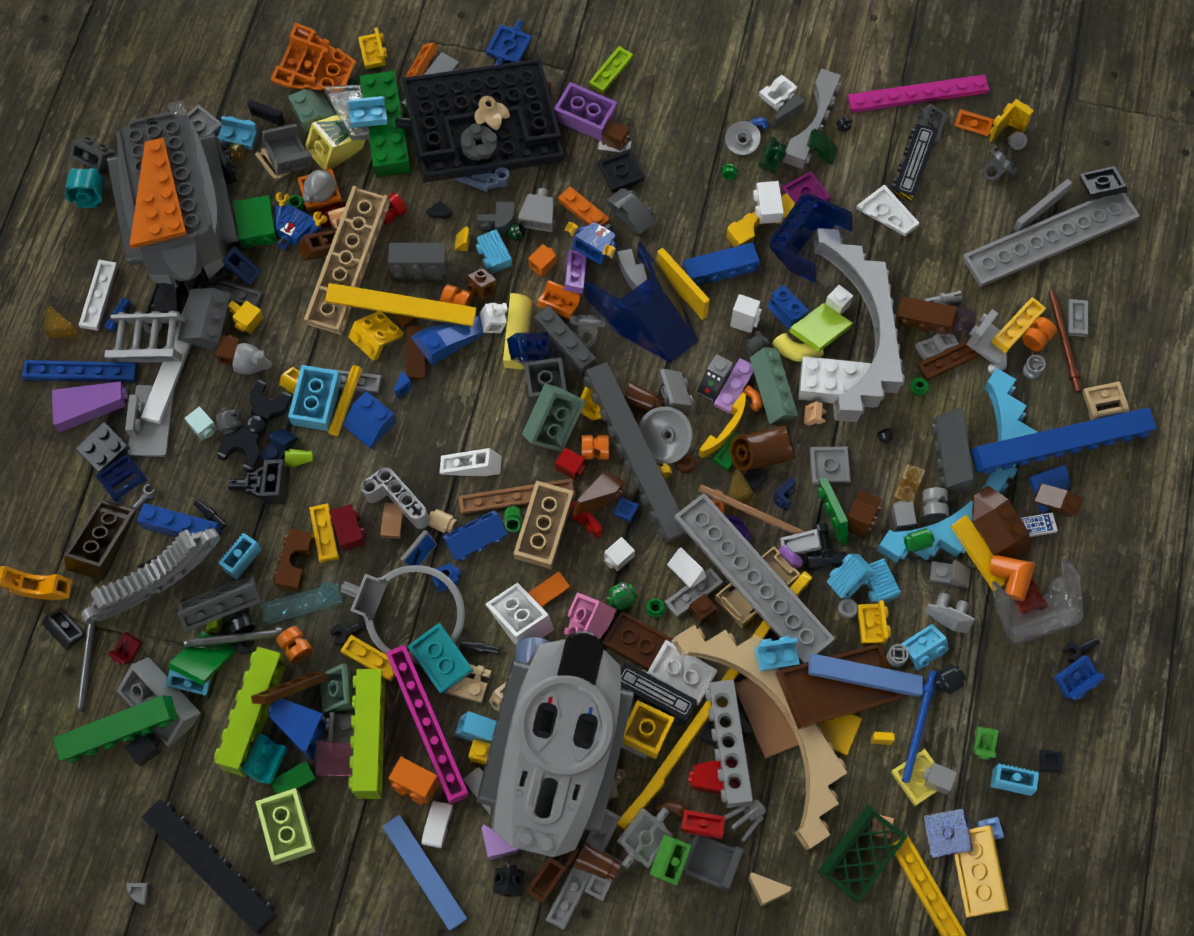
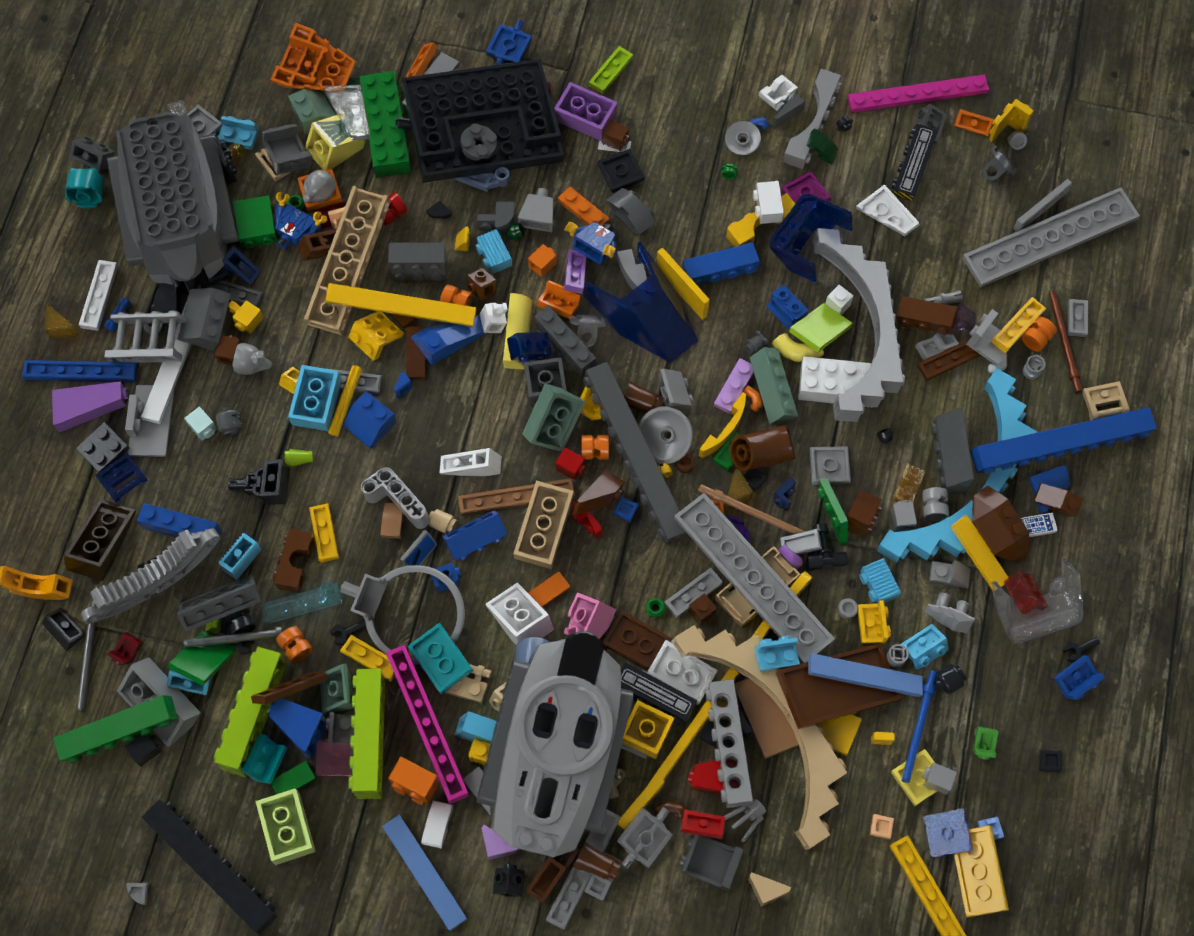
orange wing [129,138,187,249] -> none
light grey hand [133,484,156,509] -> none
black bar [193,499,227,529] -> none
black piece [217,379,292,473] -> none
black tile [247,99,284,126] -> none
dark blue slope [260,428,298,461] -> none
dark red brick [329,504,366,552] -> none
medium azure bracket [348,96,388,128] -> none
yellow bracket [358,27,388,70] -> none
black bar [460,640,500,655] -> none
tan plate [475,96,510,131] -> none
green brick [503,506,523,532] -> none
white brick [604,537,635,572] -> none
green head [606,582,637,611] -> none
bright green brick [649,834,692,885] -> none
white slope [667,548,706,589] -> none
slope [697,354,733,401] -> none
white brick [730,294,762,333] -> none
dark green hips [758,136,786,174] -> none
light nougat tile [804,401,826,426] -> none
dark green fence [817,804,908,903] -> none
medium azure brick [827,554,874,598] -> none
green brick [903,528,935,552] -> none
green plate [910,377,929,396] -> none
orange brick [990,555,1035,601] -> none
medium azure brick [990,763,1039,796] -> none
black plate [1080,166,1127,200] -> none

